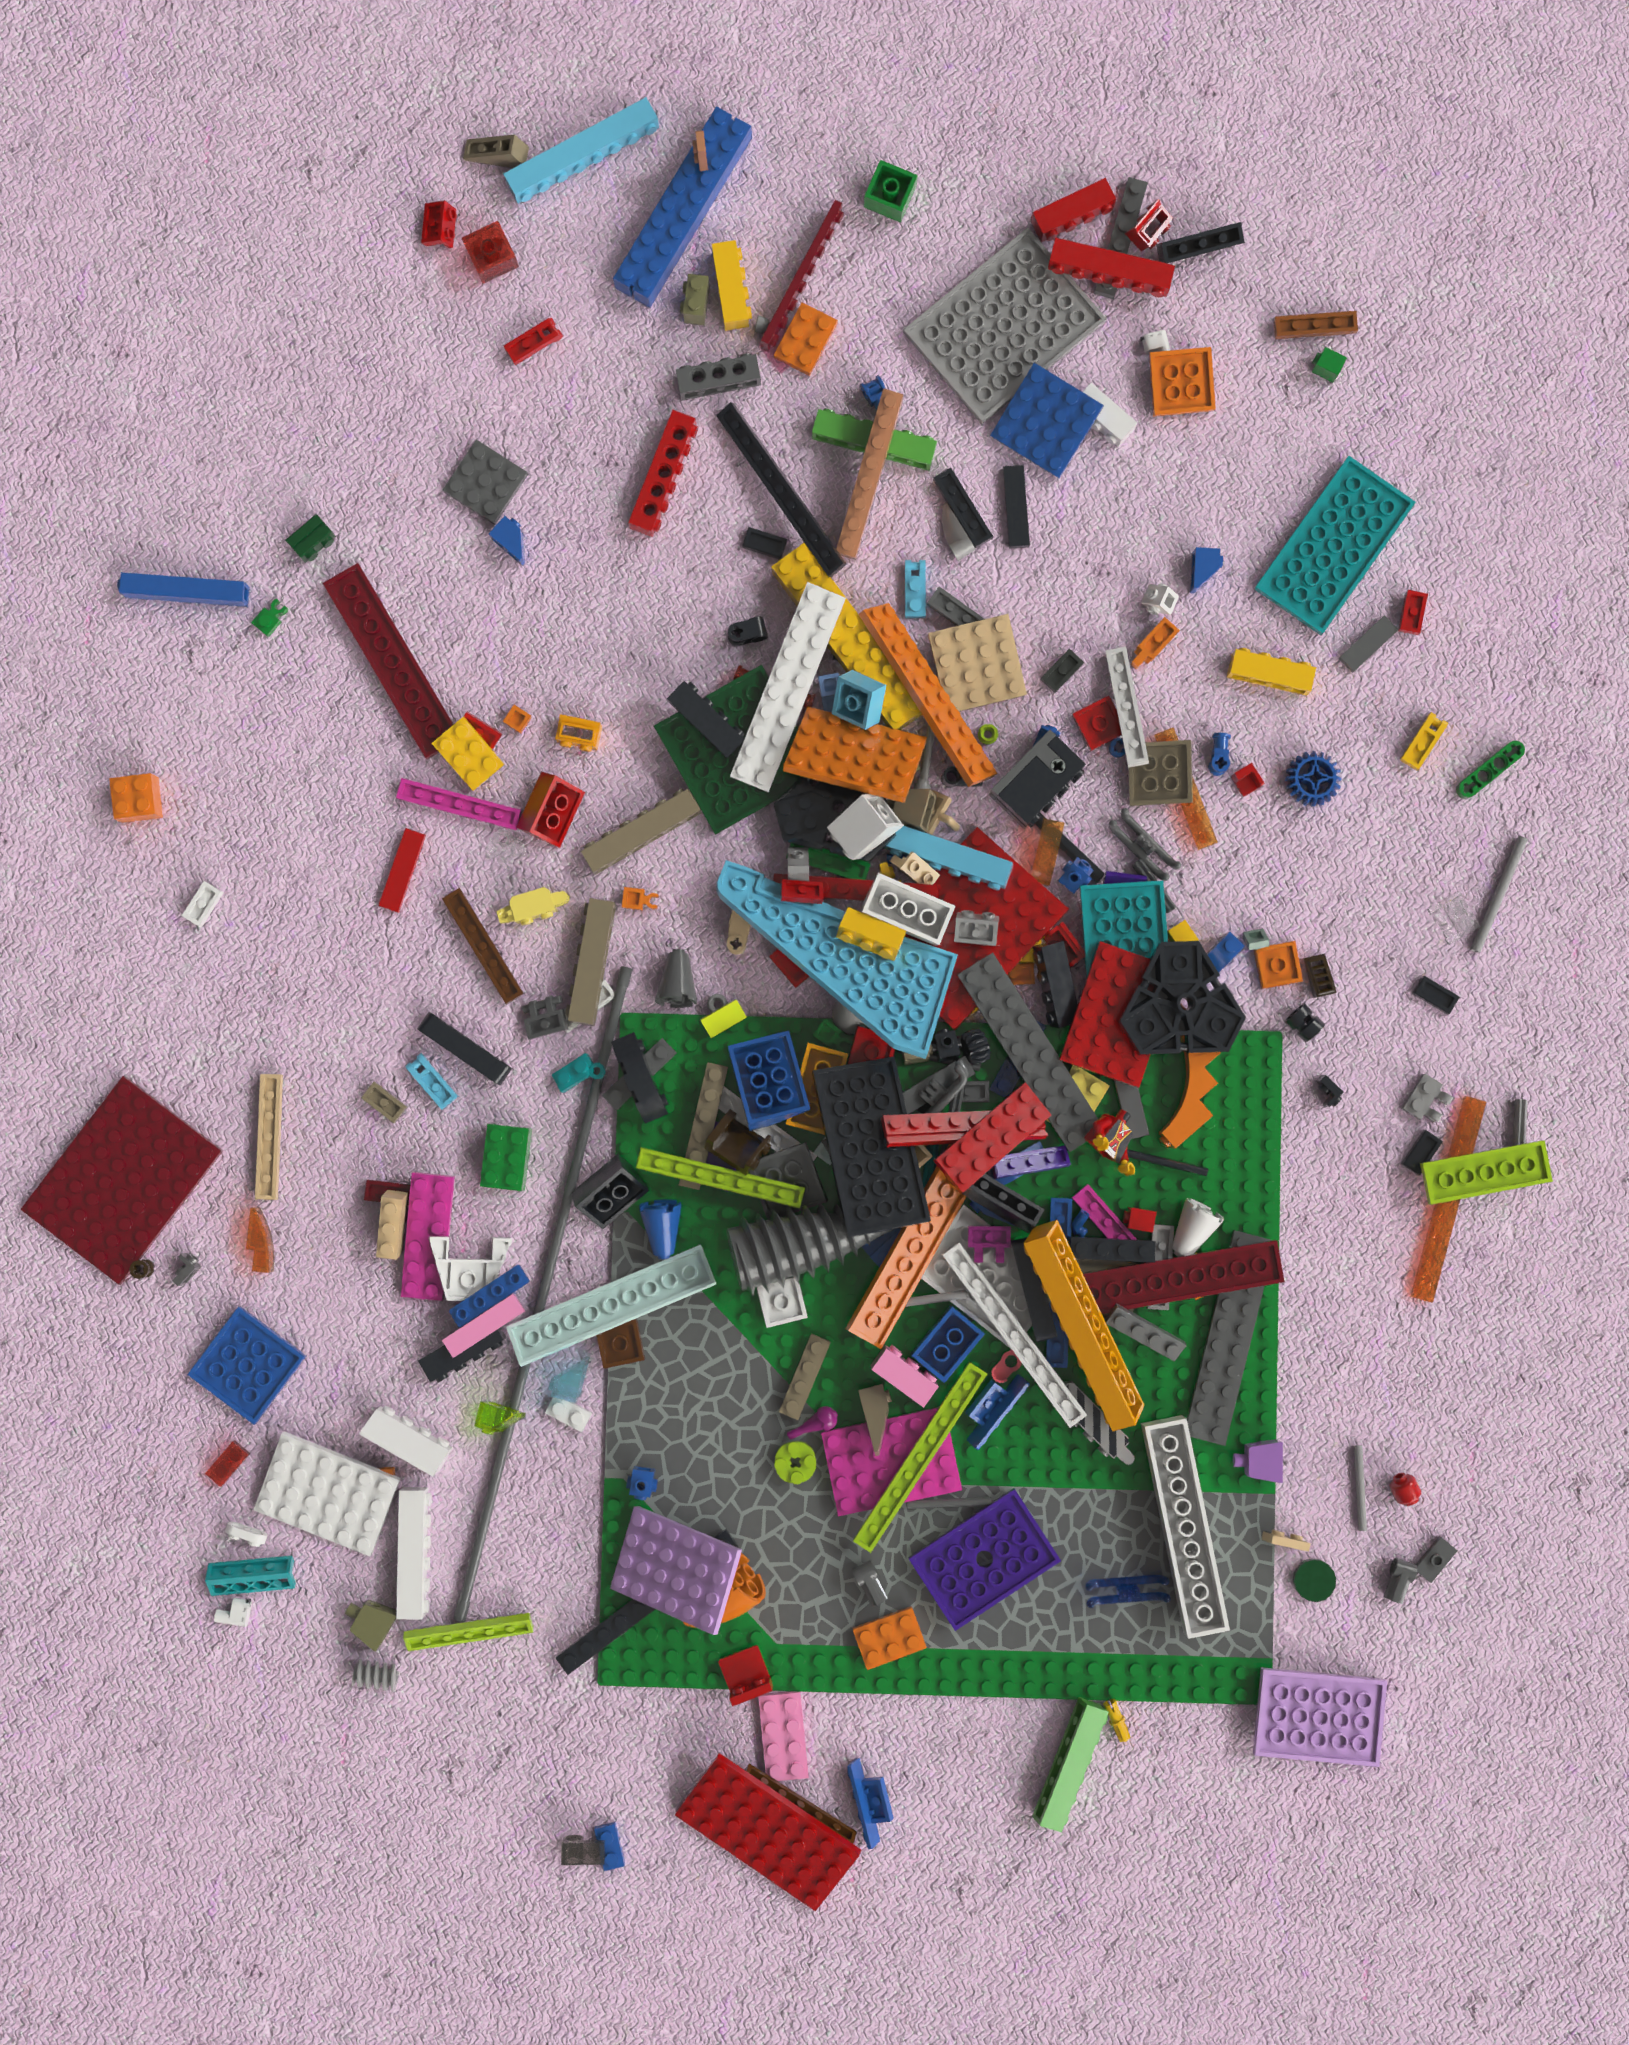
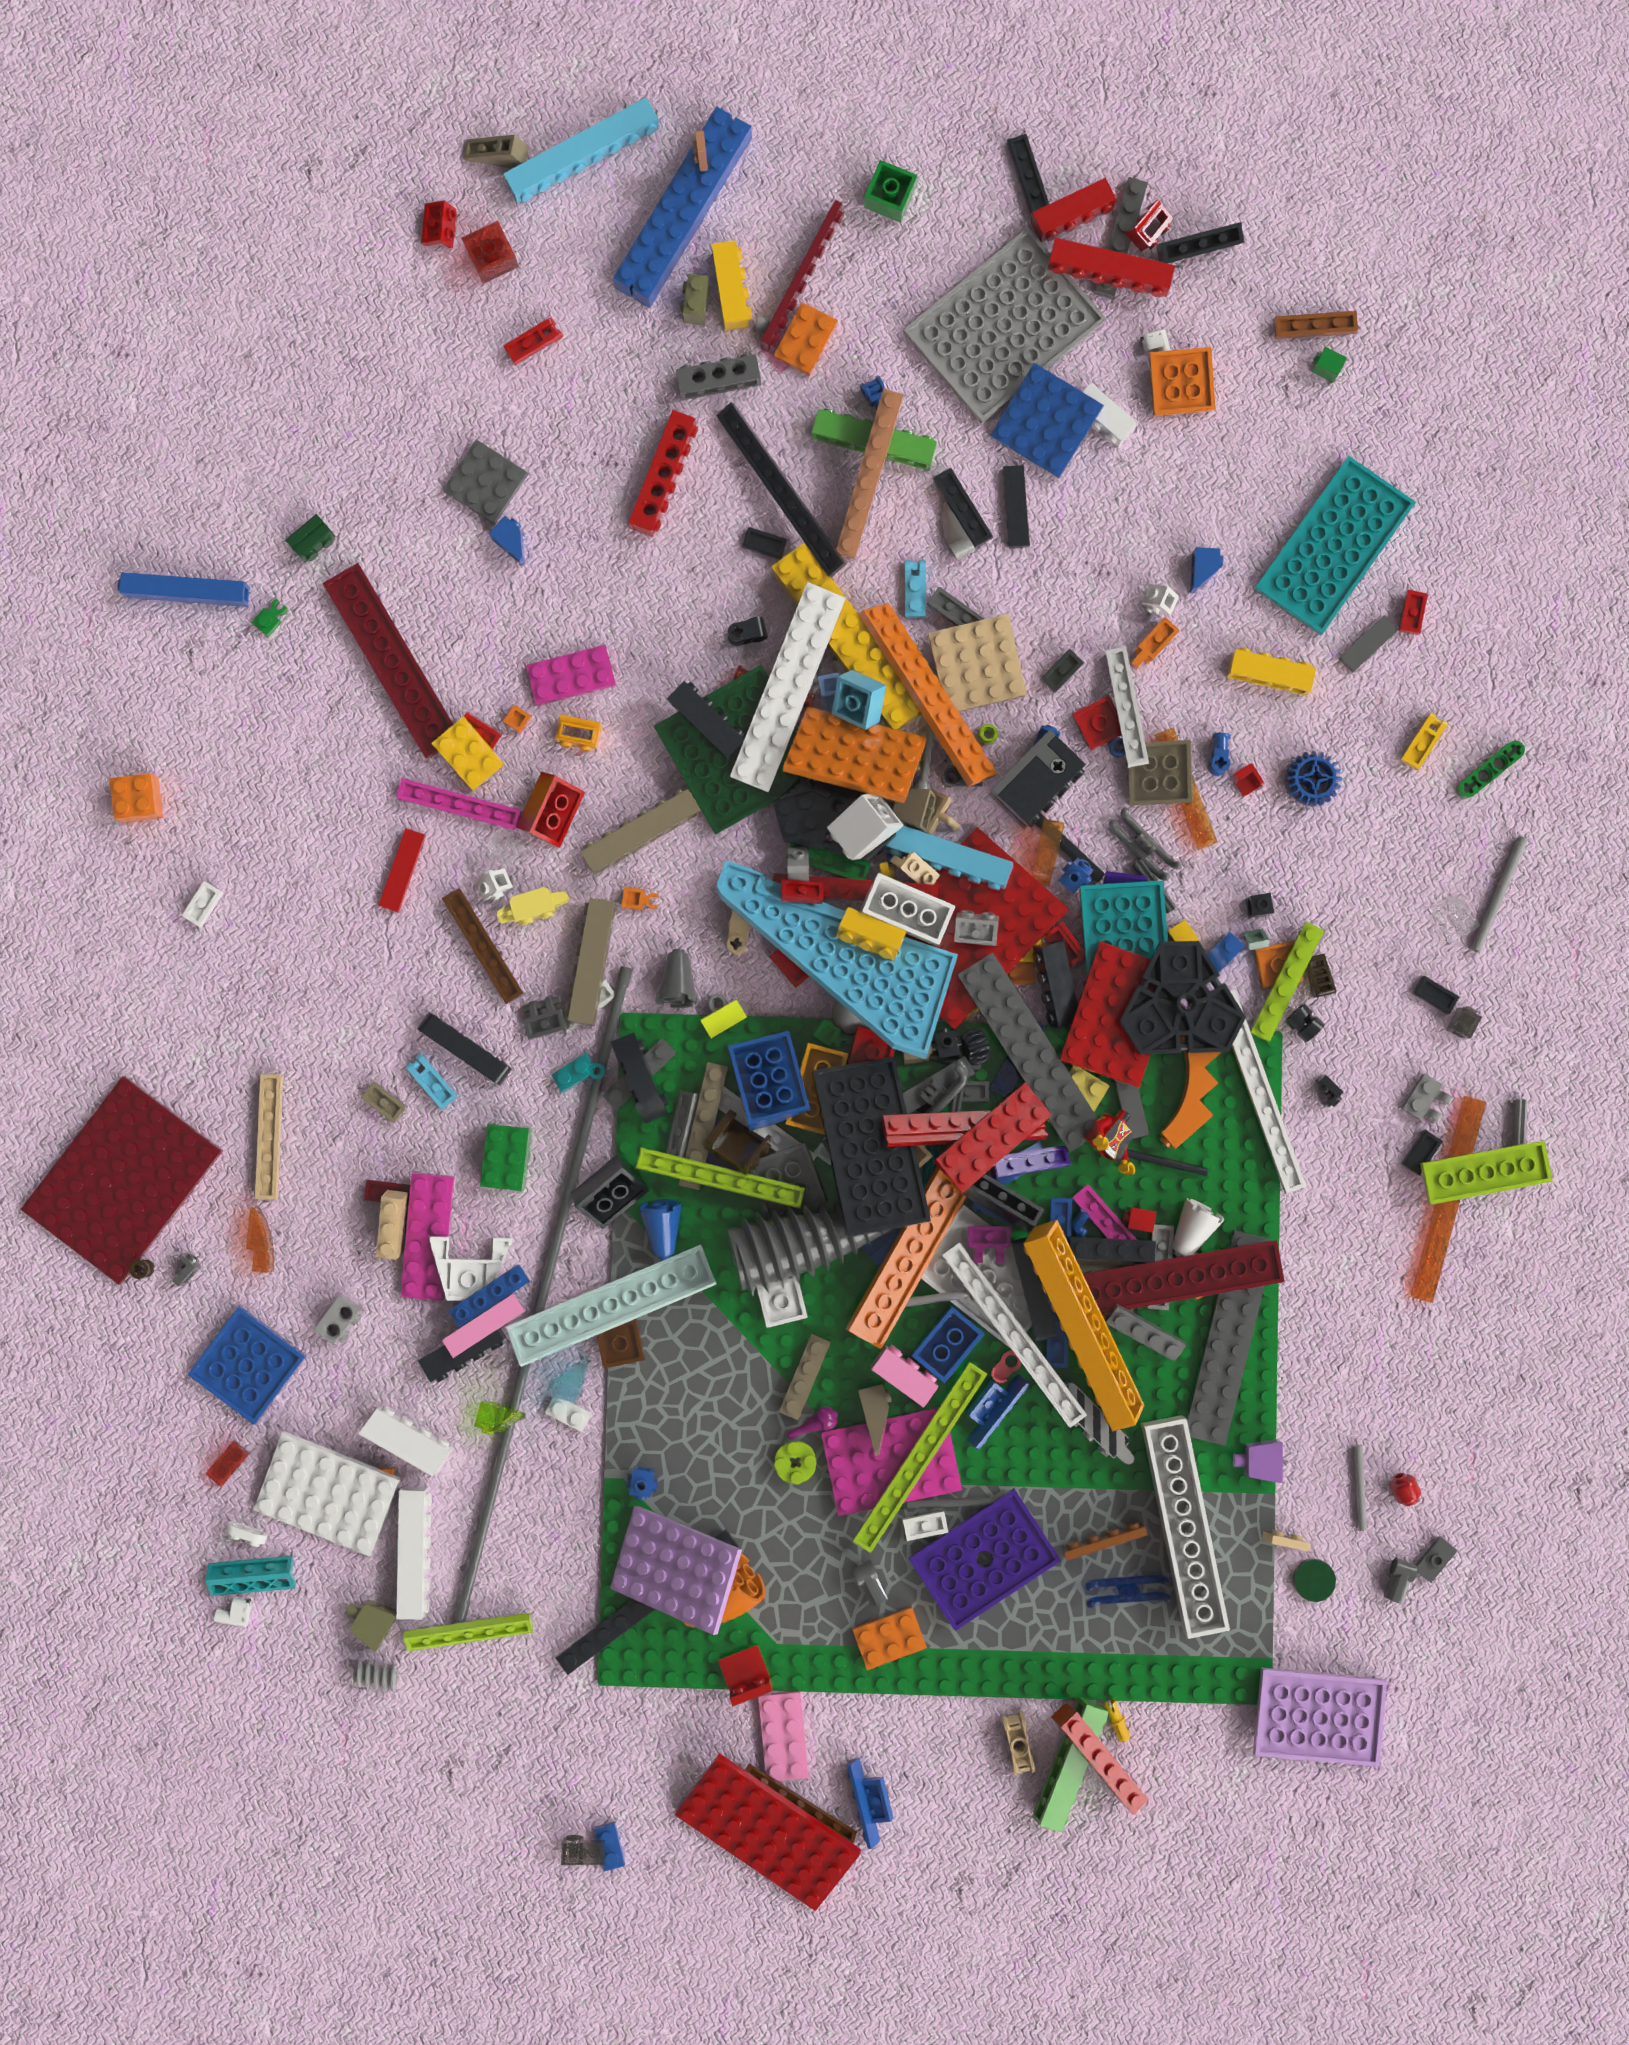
none -> light grey brick [314,1295,363,1345]
none -> white brick [476,868,513,901]
none -> dark pink plate [526,645,616,706]
none -> light grey plate [666,1090,700,1158]
none -> white plate [903,1510,948,1541]
none -> tan piece [1002,1711,1035,1777]
none -> black tile [1007,134,1049,216]
none -> brick [1051,1702,1148,1815]
none -> dark orange plate [1062,1522,1148,1561]
none -> white plate [1230,989,1306,1194]
none -> black brick [1245,893,1274,919]
none -> lime plate [1250,921,1325,1042]
none -> clear smoke brick [1446,1006,1482,1040]

